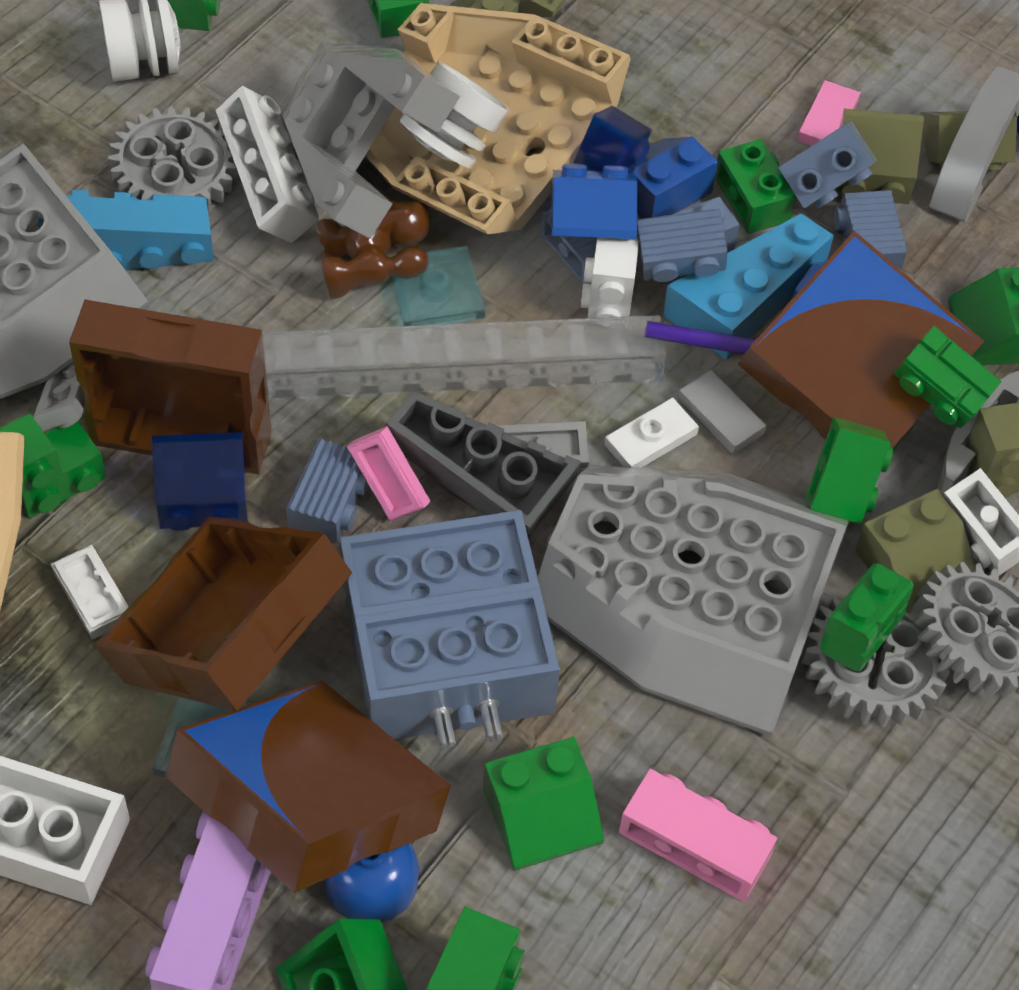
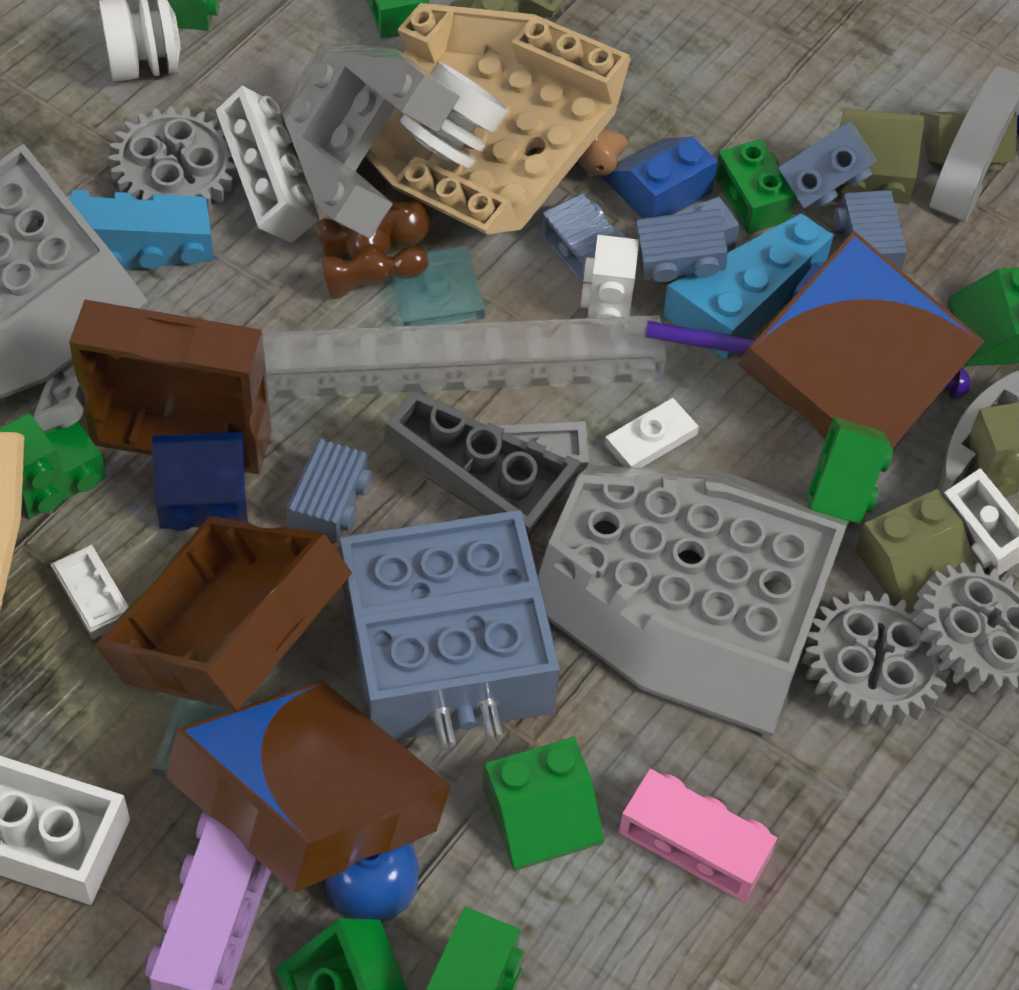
bright pink tile [347,426,430,521] -> none
blue slope [550,164,637,239] -> none
clear blue brick [573,106,652,173] -> none
light grey tile [678,370,767,455] -> none
bright pink tile [797,80,861,146] -> none
green brick [820,563,914,672] -> none
green brick [893,326,1002,428] -> none

